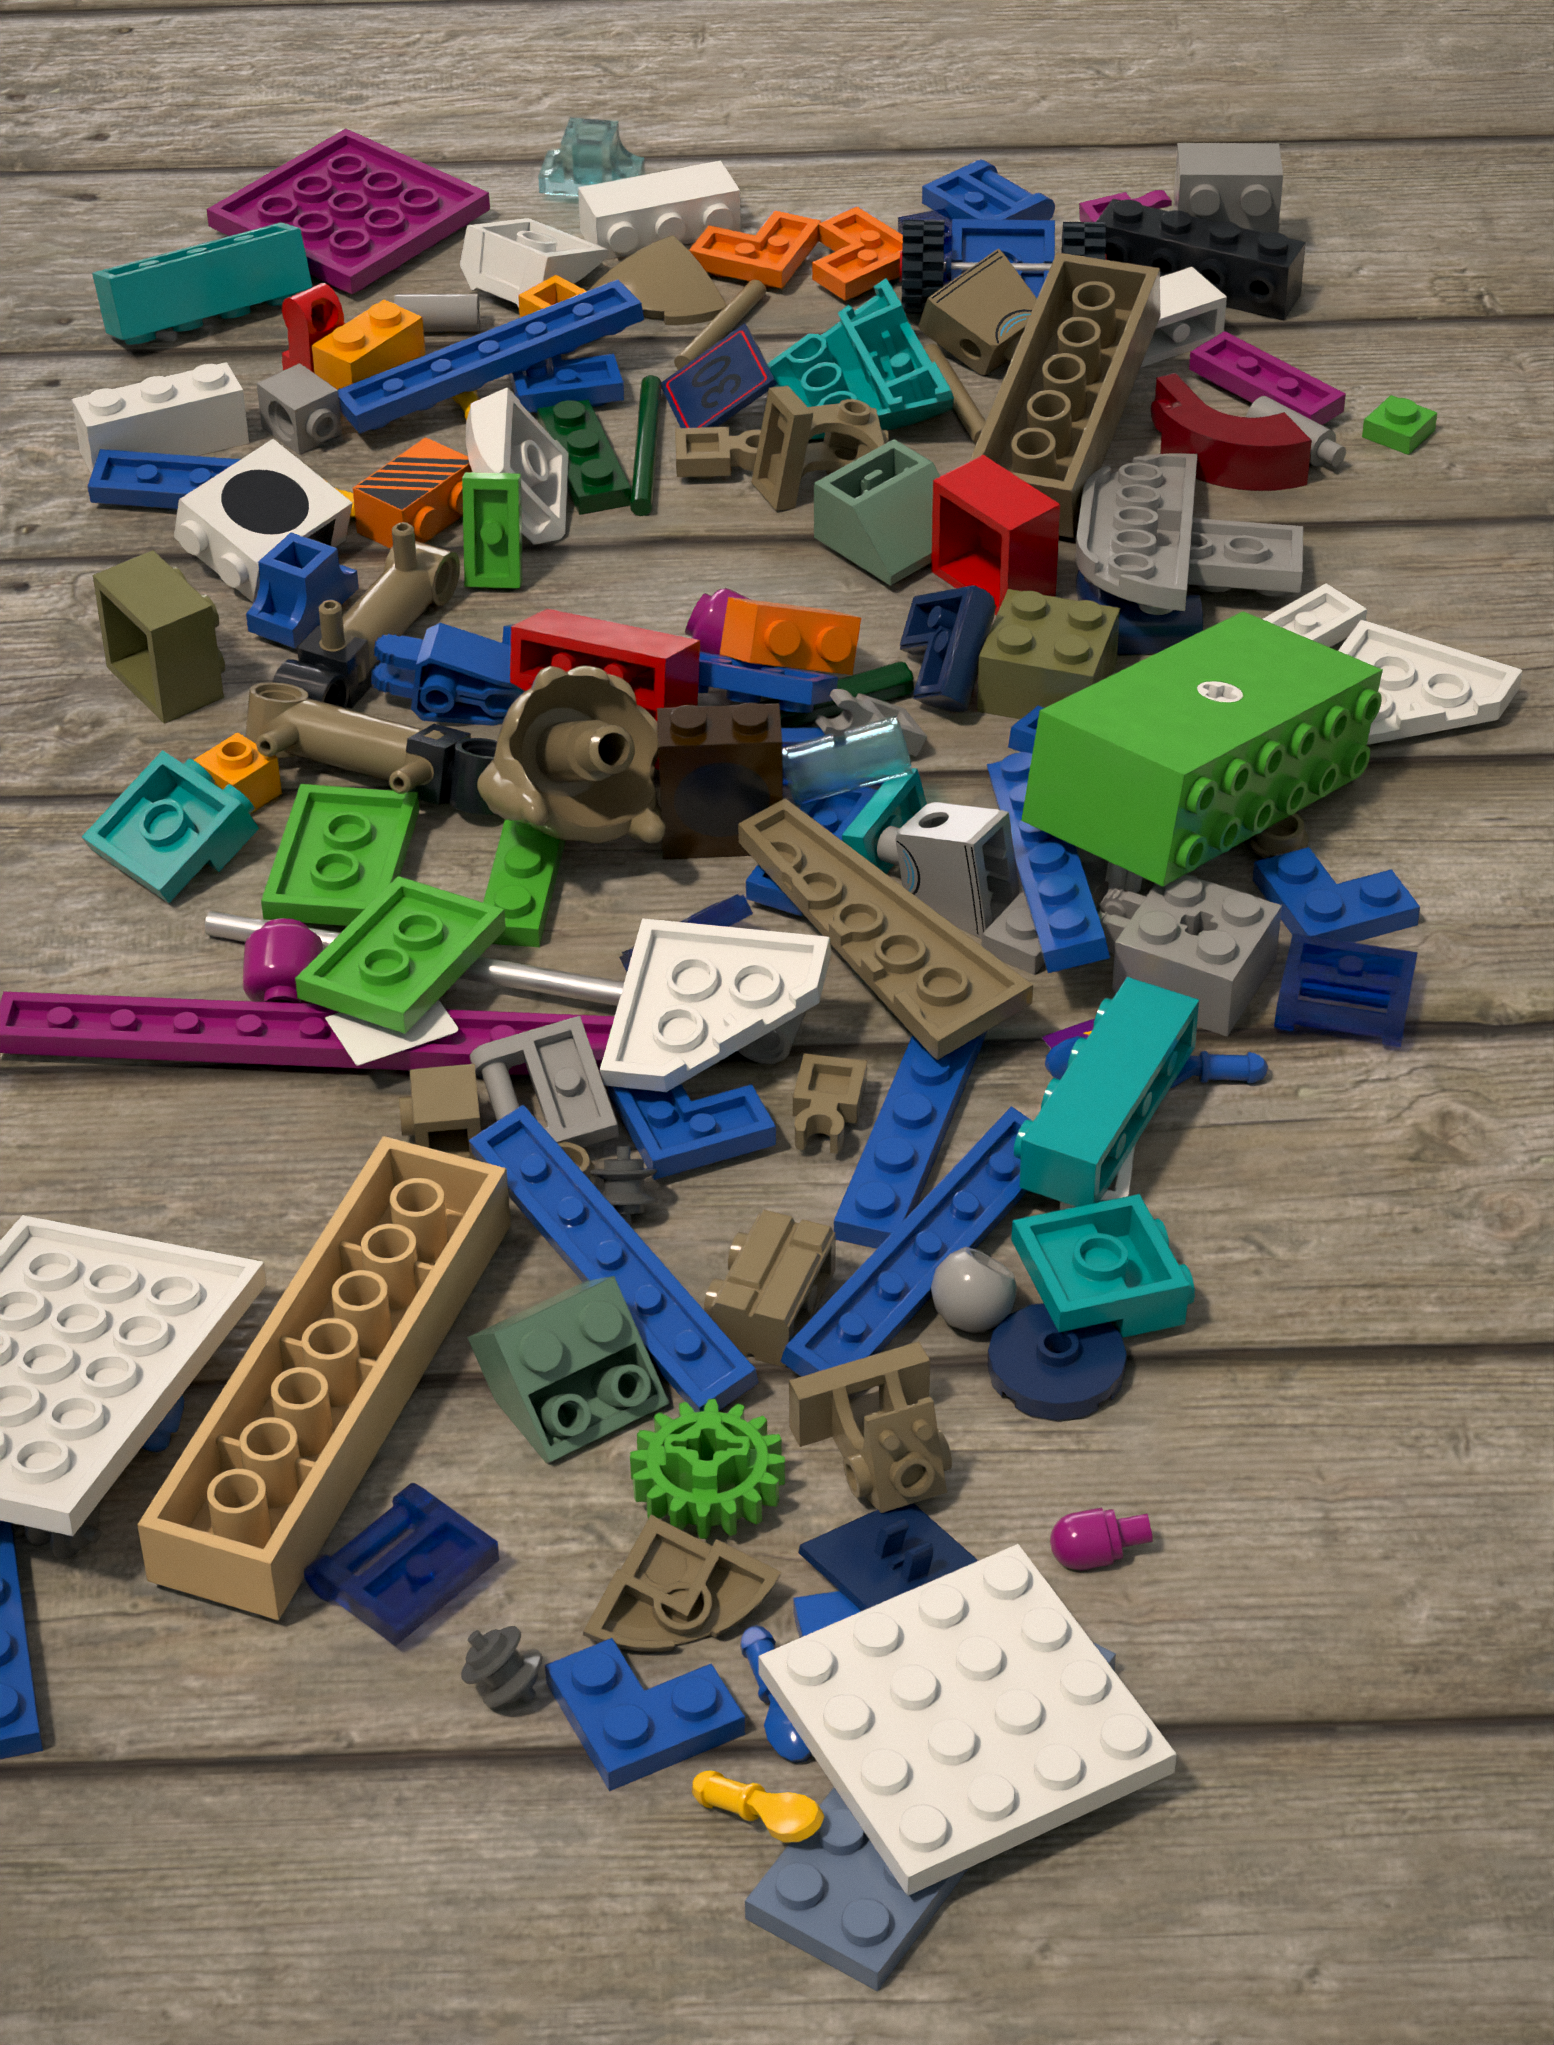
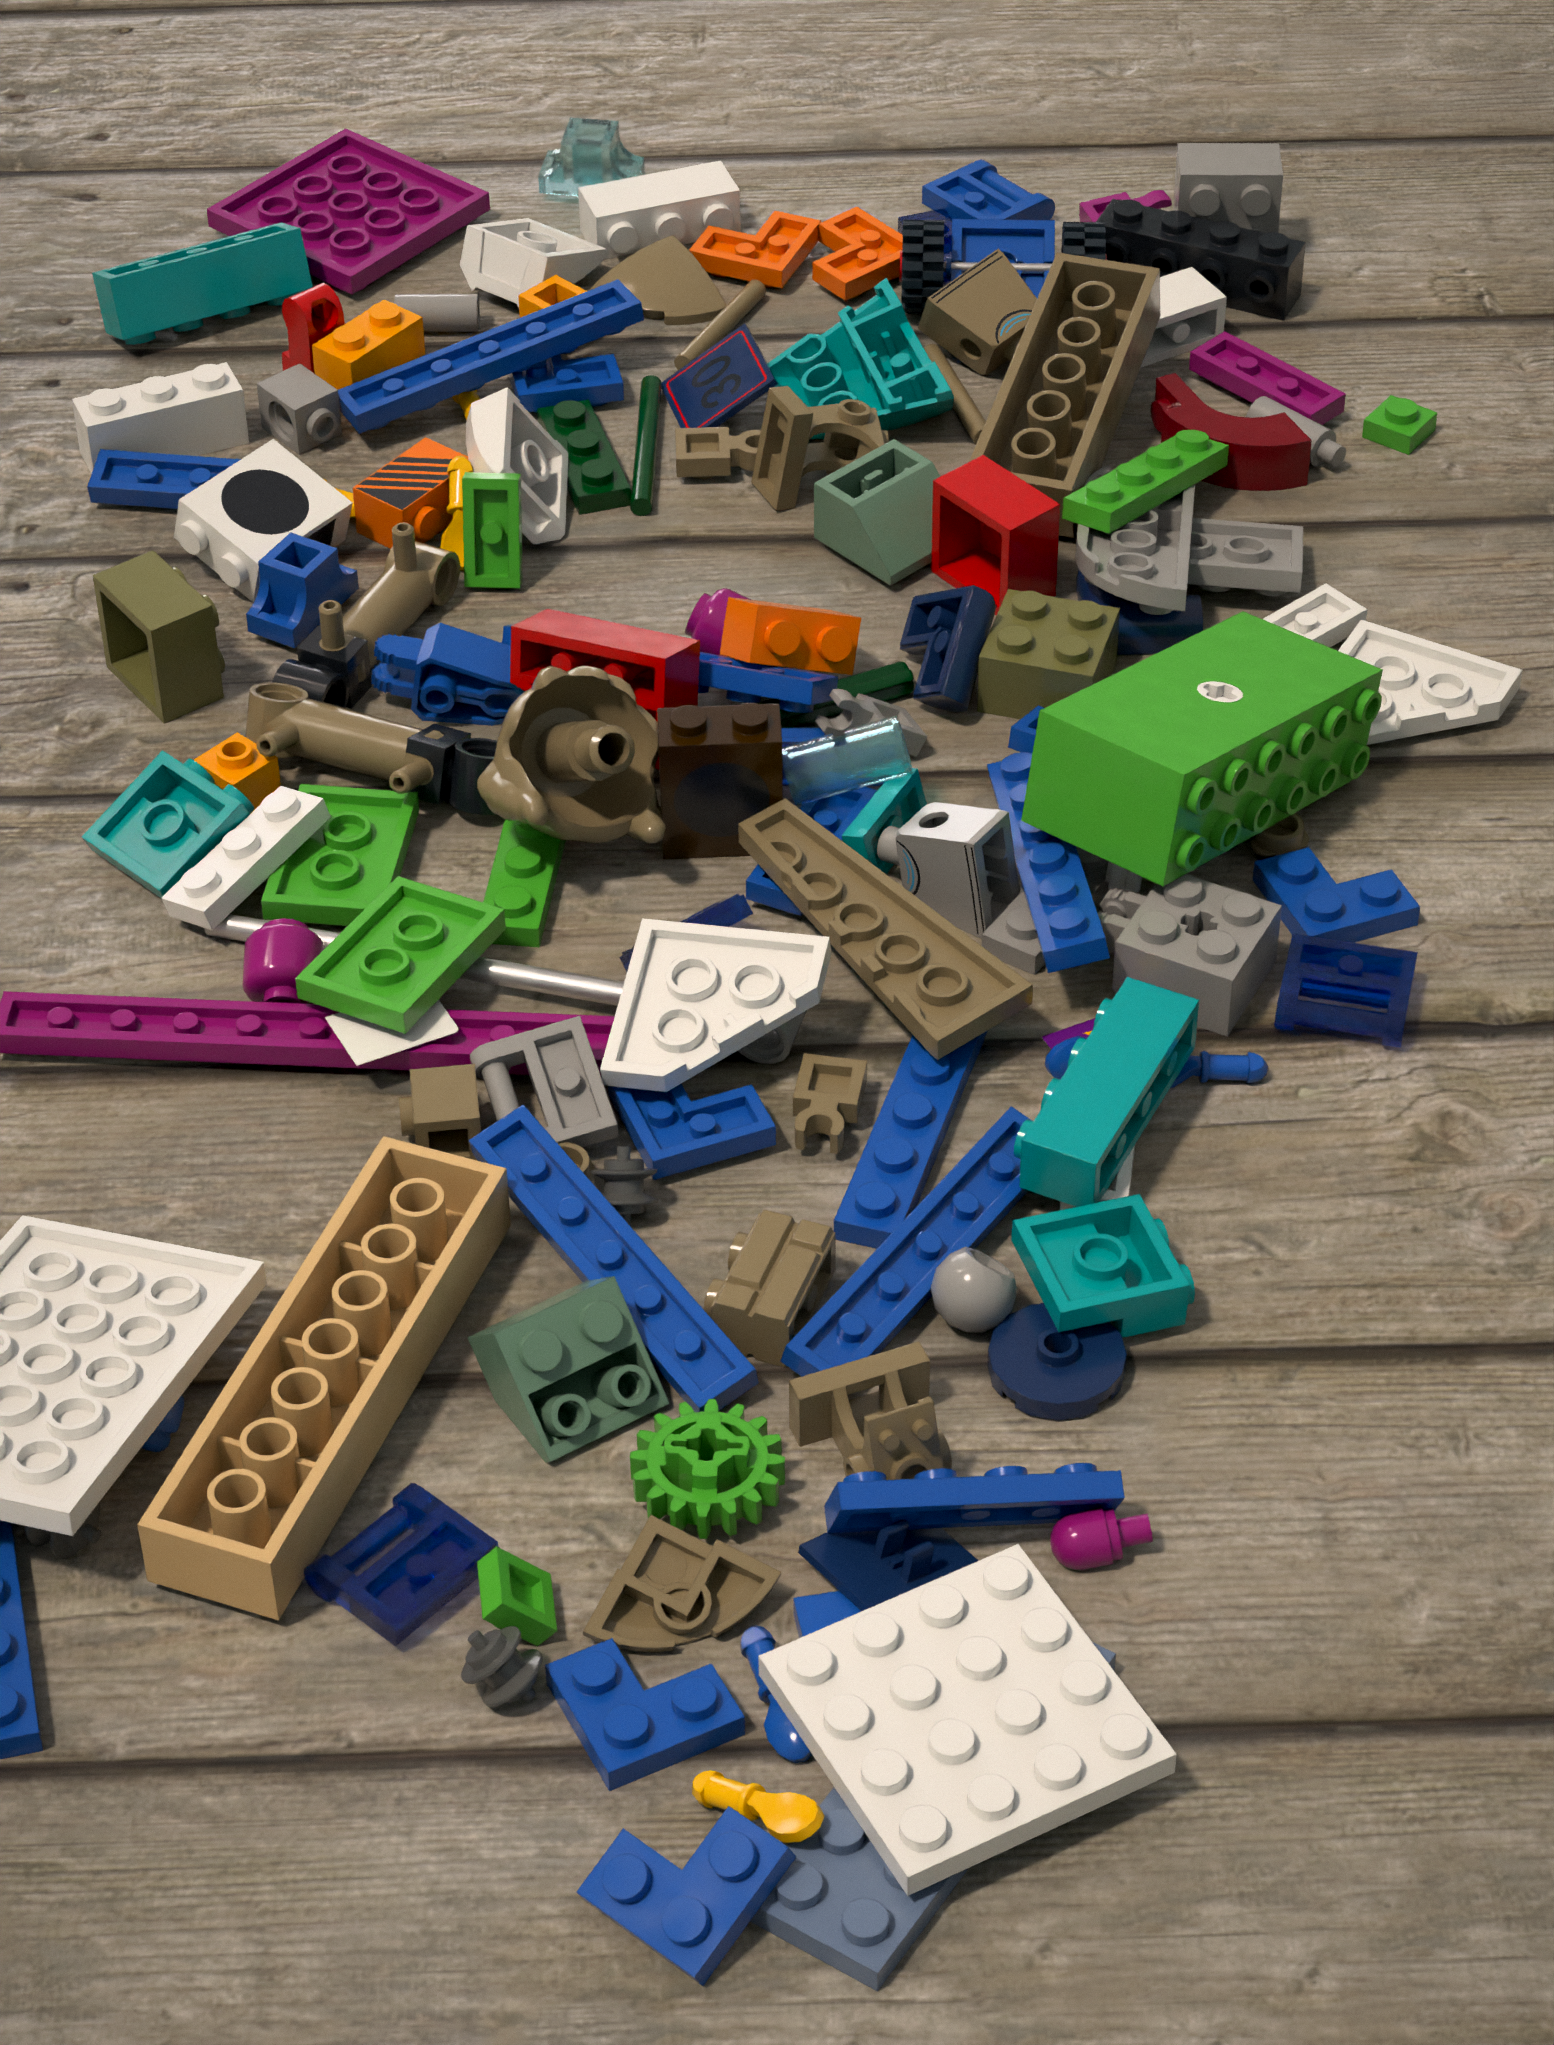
none -> white plate [162,786,331,930]
none -> yellow piece [440,455,473,570]
none -> bright green plate [477,1546,557,1646]
none -> blue plate [576,1806,796,1986]
none -> blue plate [824,1463,1125,1533]
none -> bright green plate [1062,430,1229,534]

